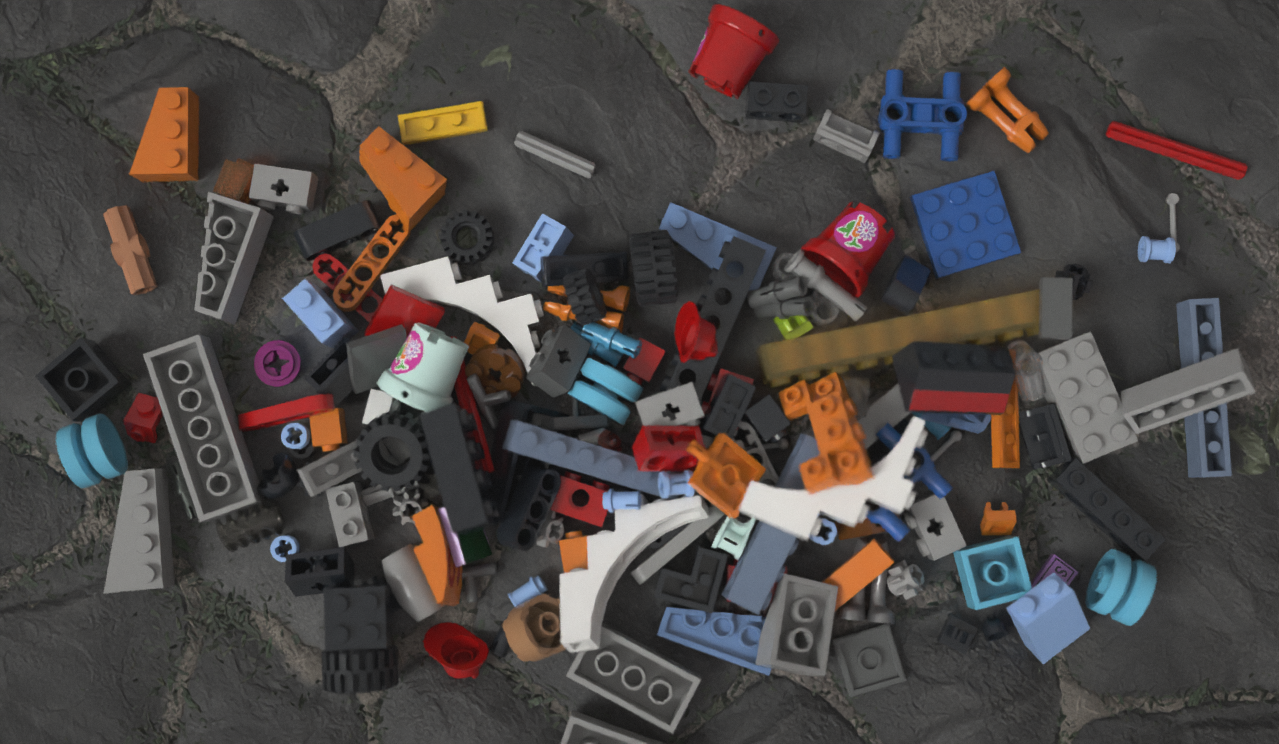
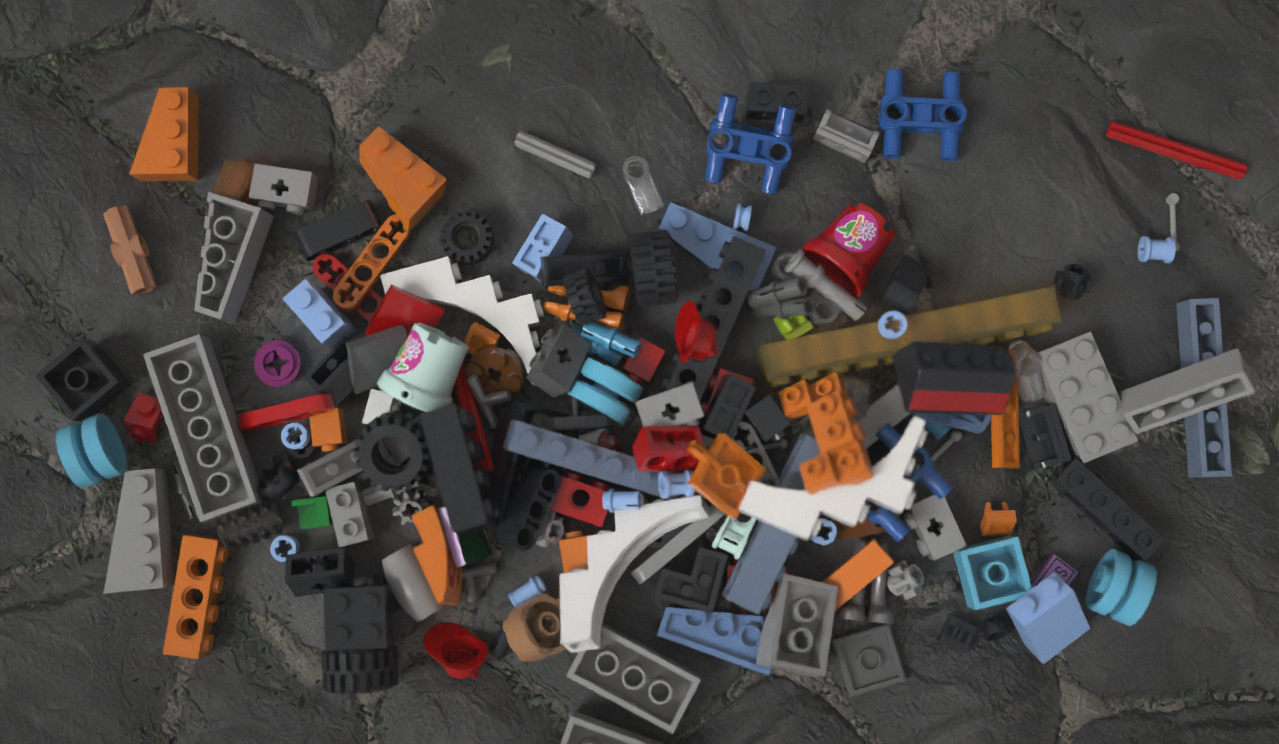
yellow tile [398,101,488,145] -> none
red piece [688,4,779,99] -> none
blue plate [910,171,1021,279] -> none
orange piece [965,66,1049,153] -> none
dark grey tile [1039,277,1073,339] -> none
none -> orange brick [163,534,229,659]
none -> green panel [292,496,334,529]
none -> clear piece [622,156,664,216]
none -> blue piece [705,93,796,194]
none -> light blue bush [733,203,752,231]
none -> light blue bush [878,311,907,339]

